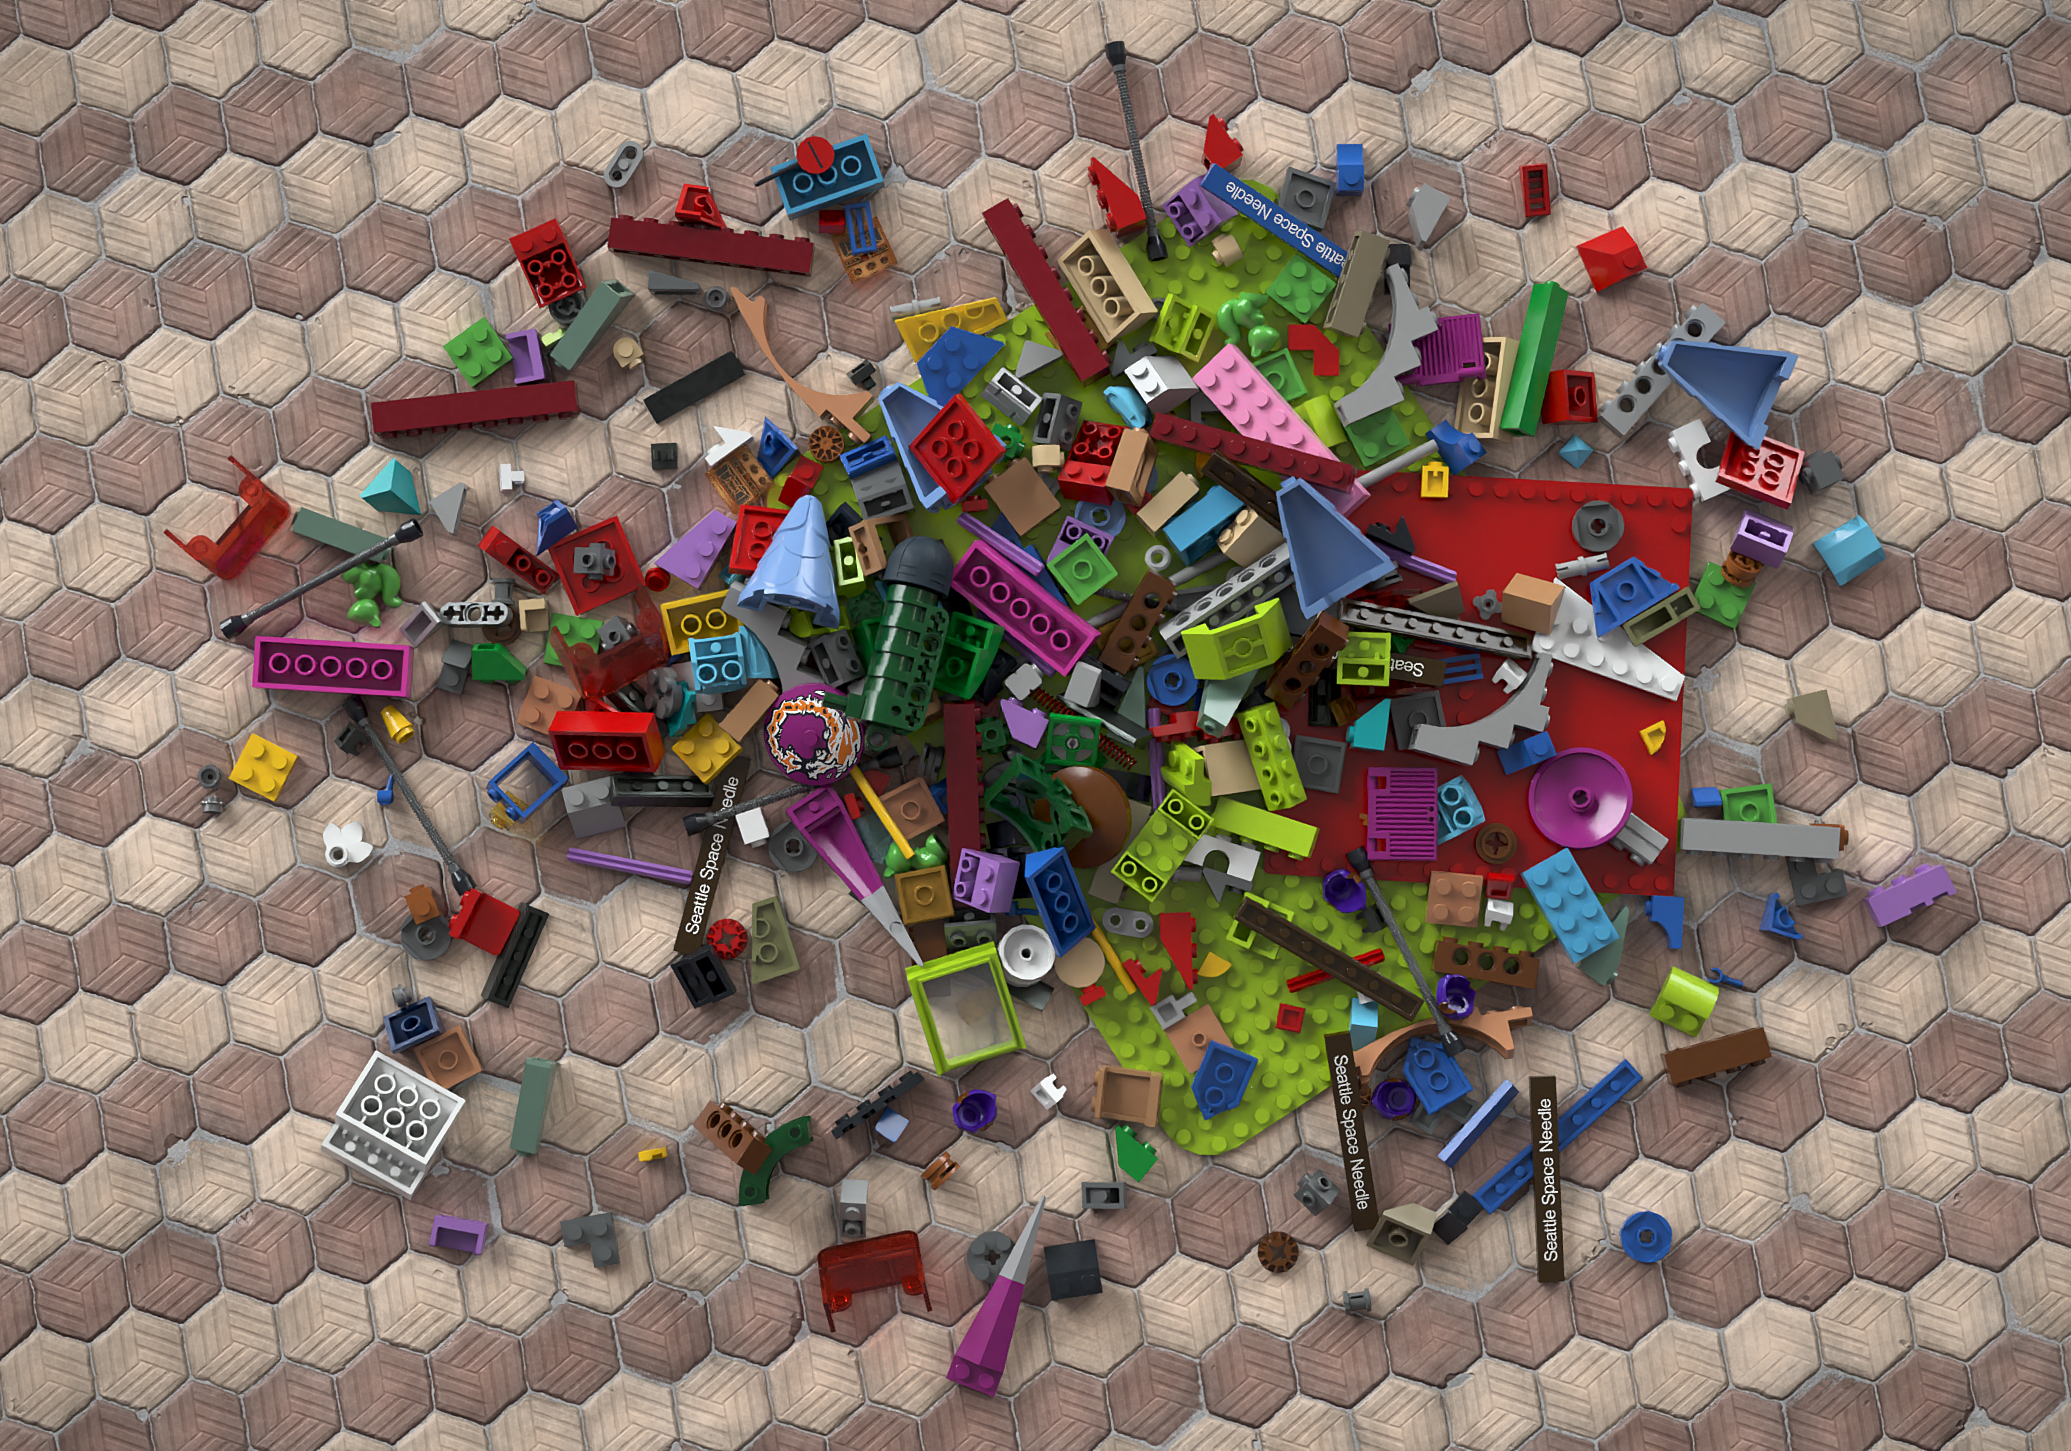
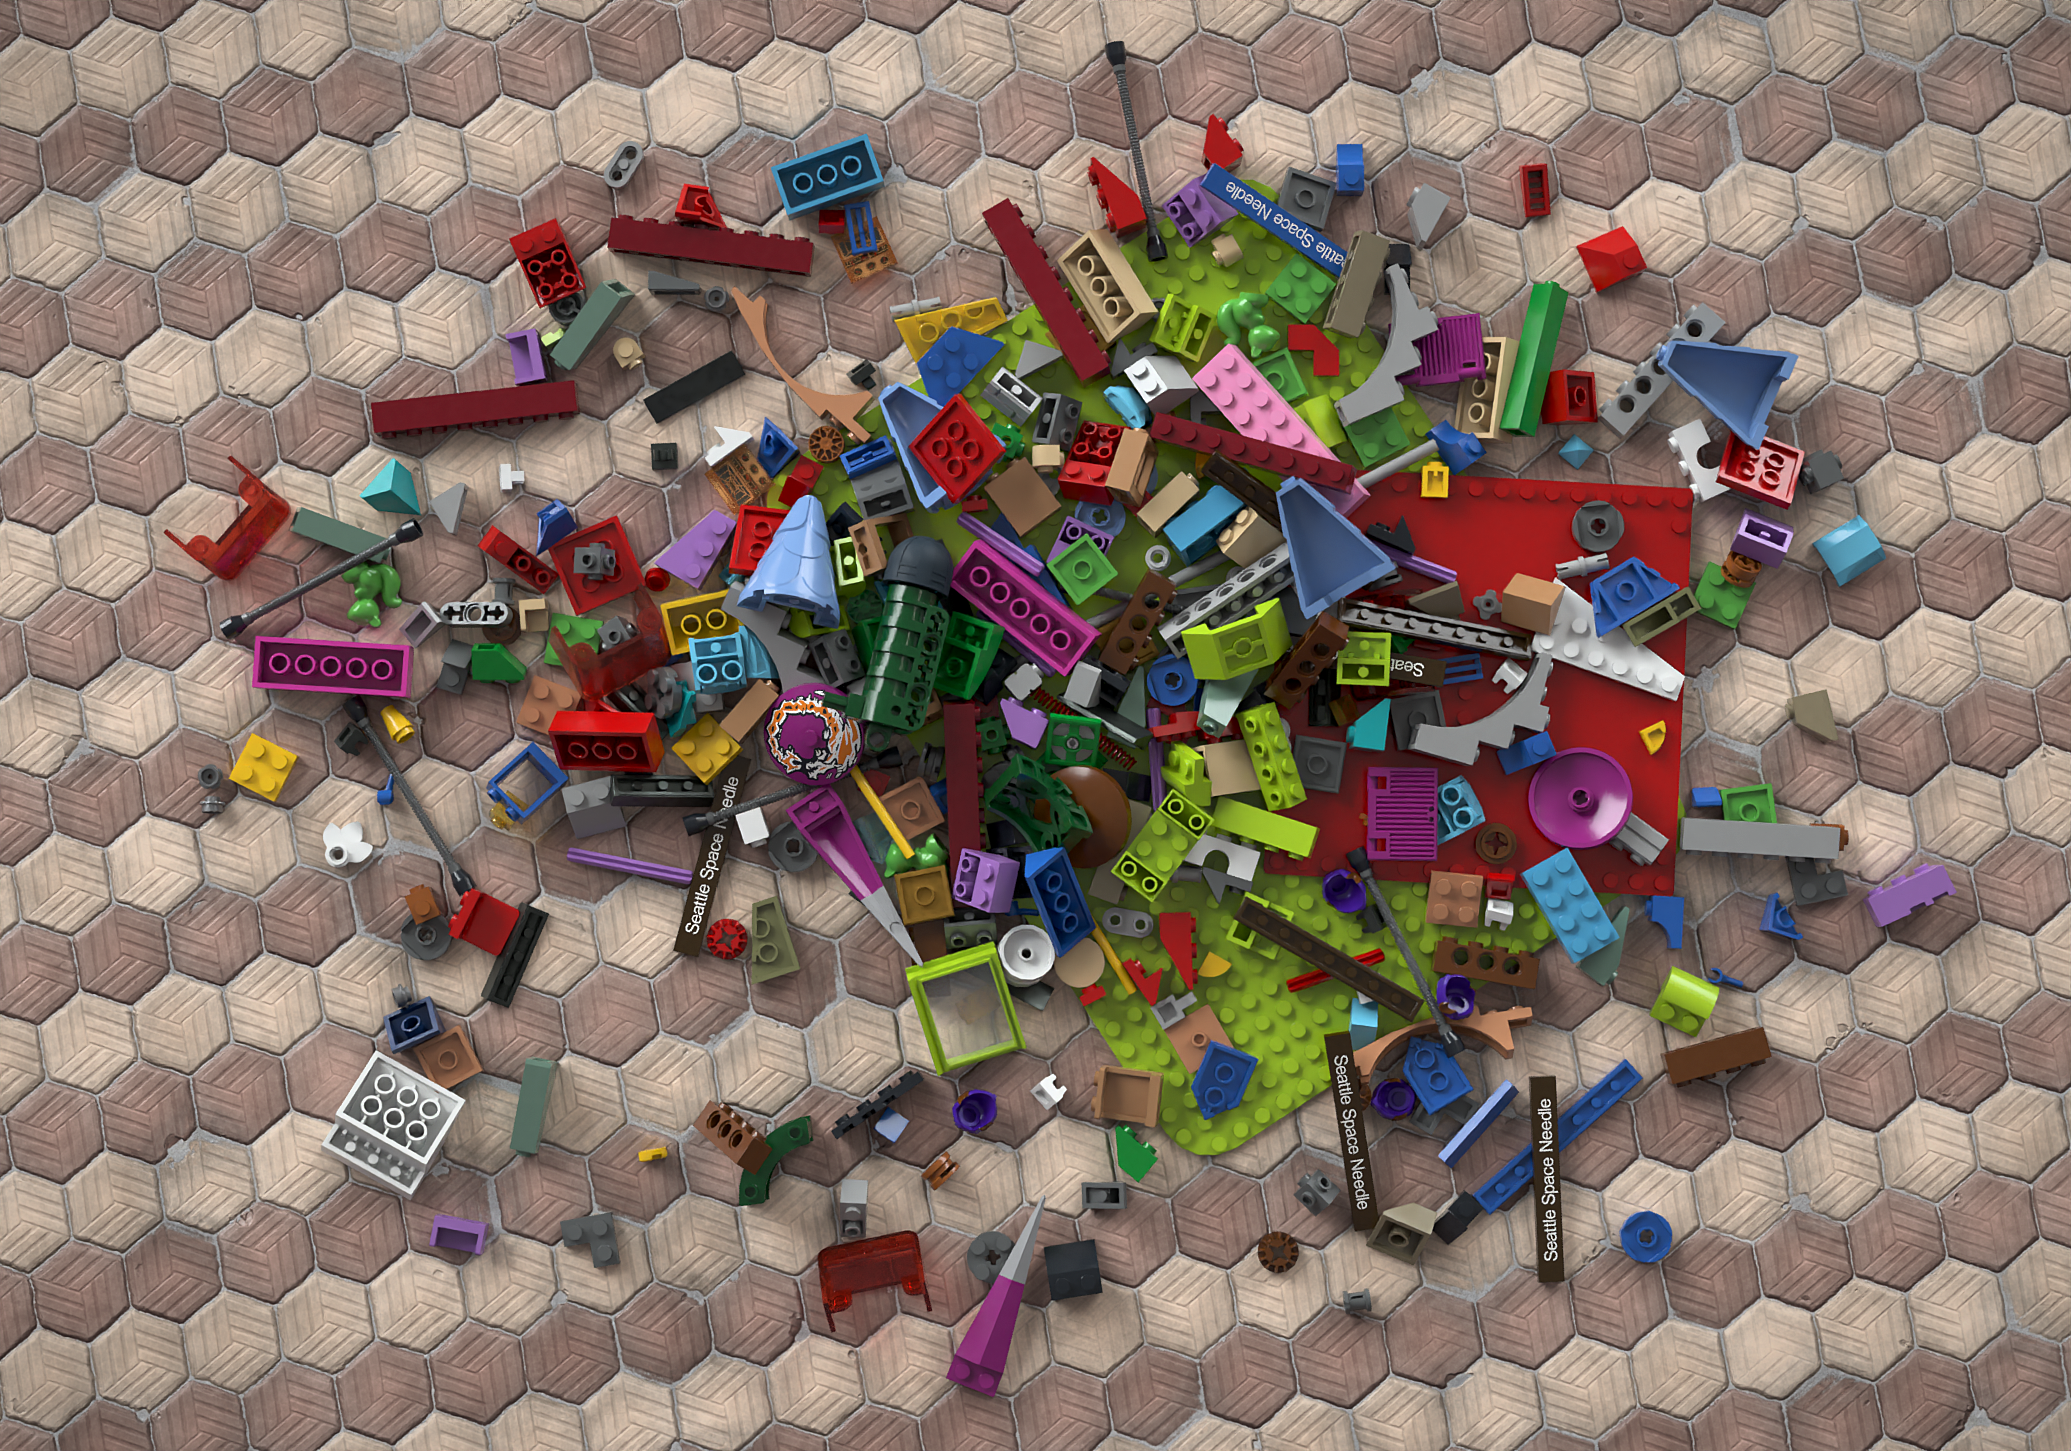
bright green plate [443,317,514,388] -> none
black brick [670,944,737,1009] -> none
red piece [755,136,834,187] -> none
red plate [844,792,865,821] -> none
red tile [1275,1003,1306,1033] -> none

